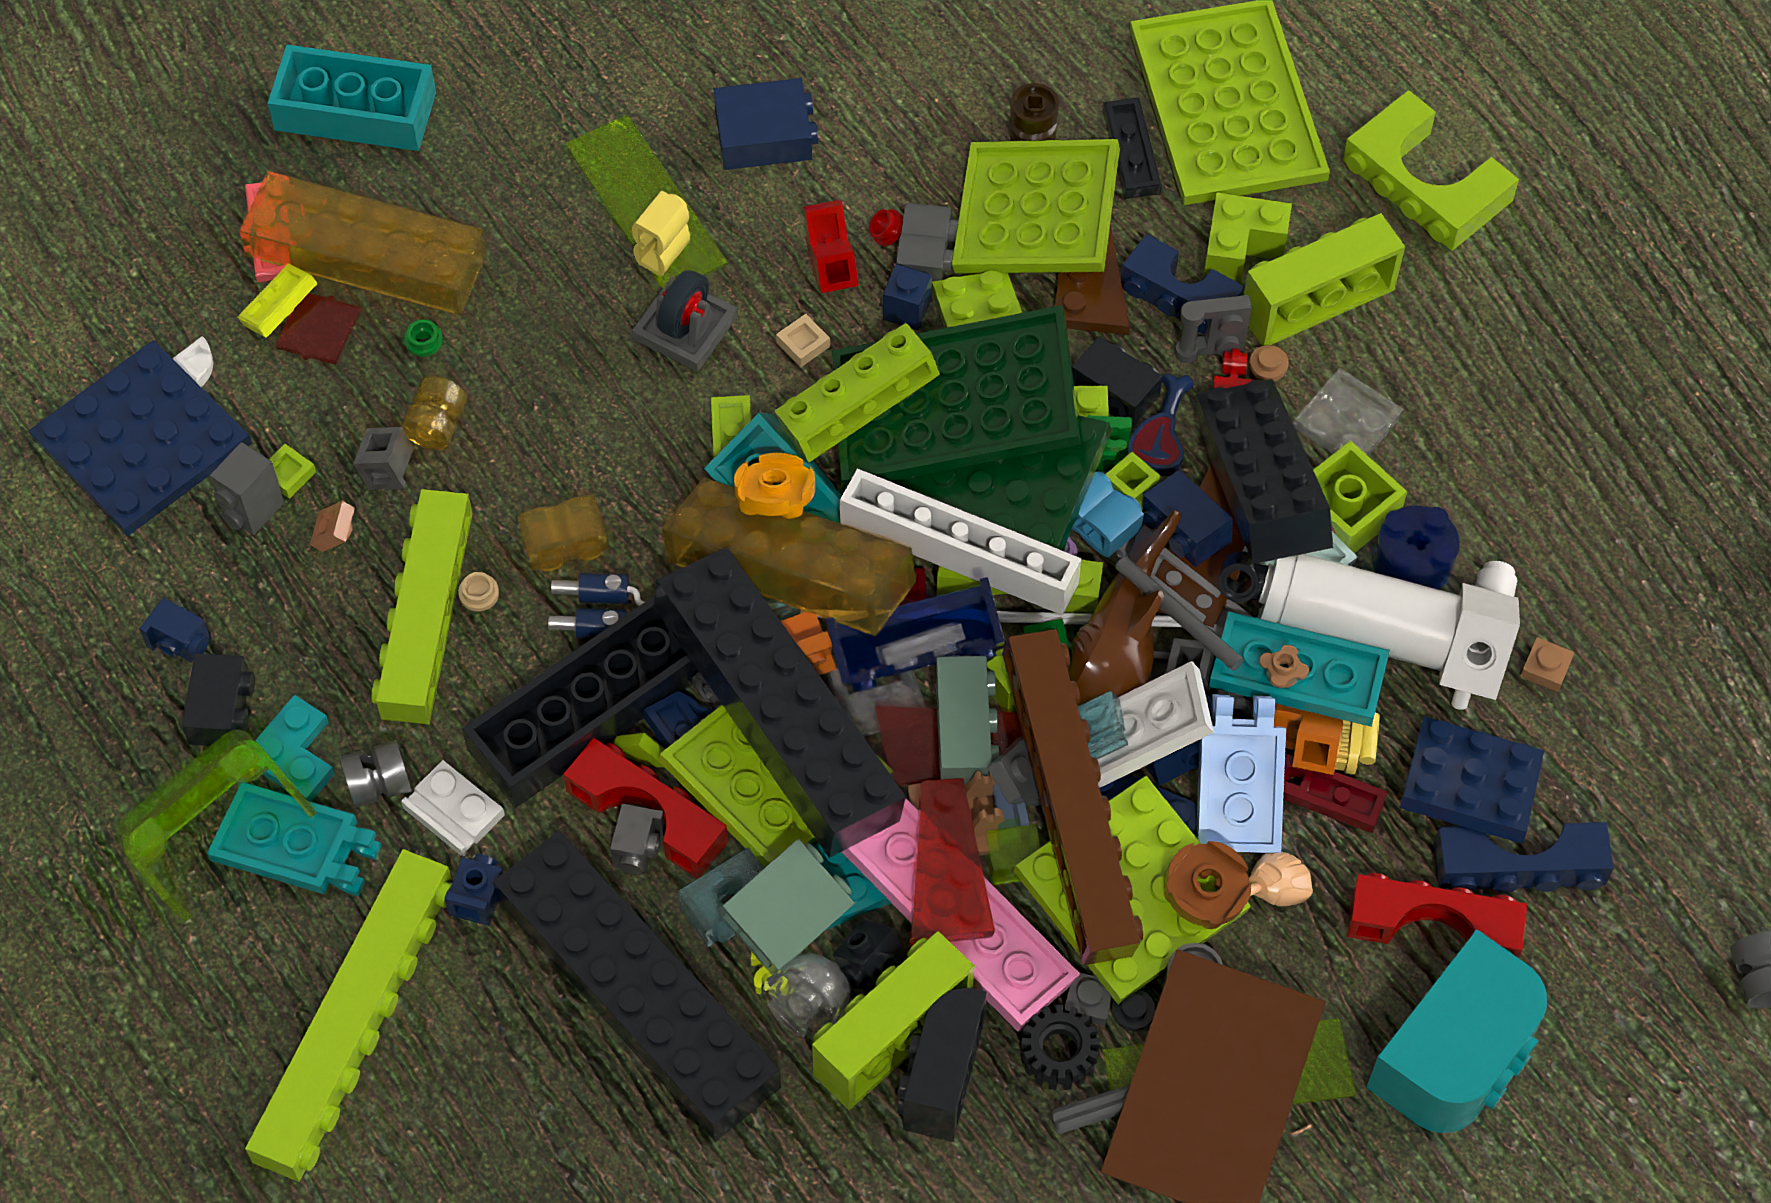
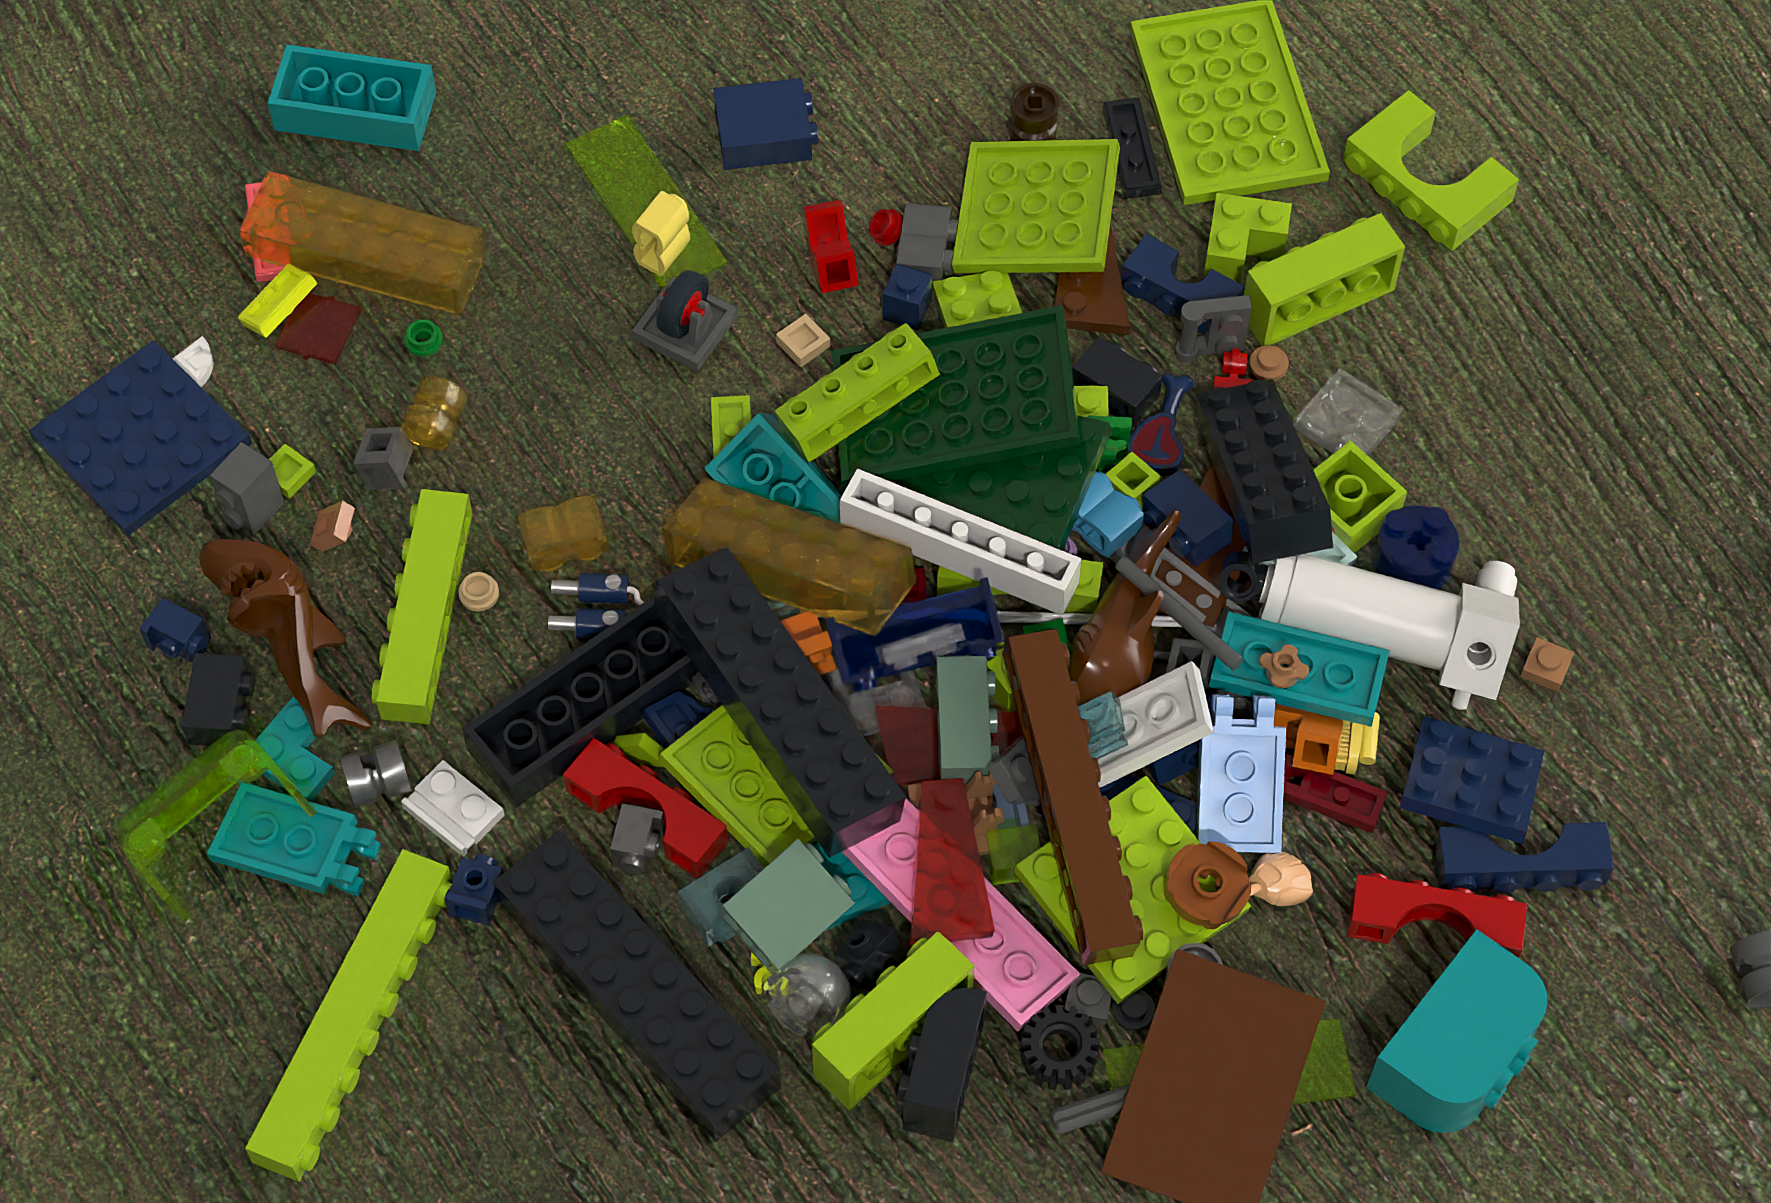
light orange plate [734,453,815,519] -> none
none -> reddish brown piece [199,539,371,738]

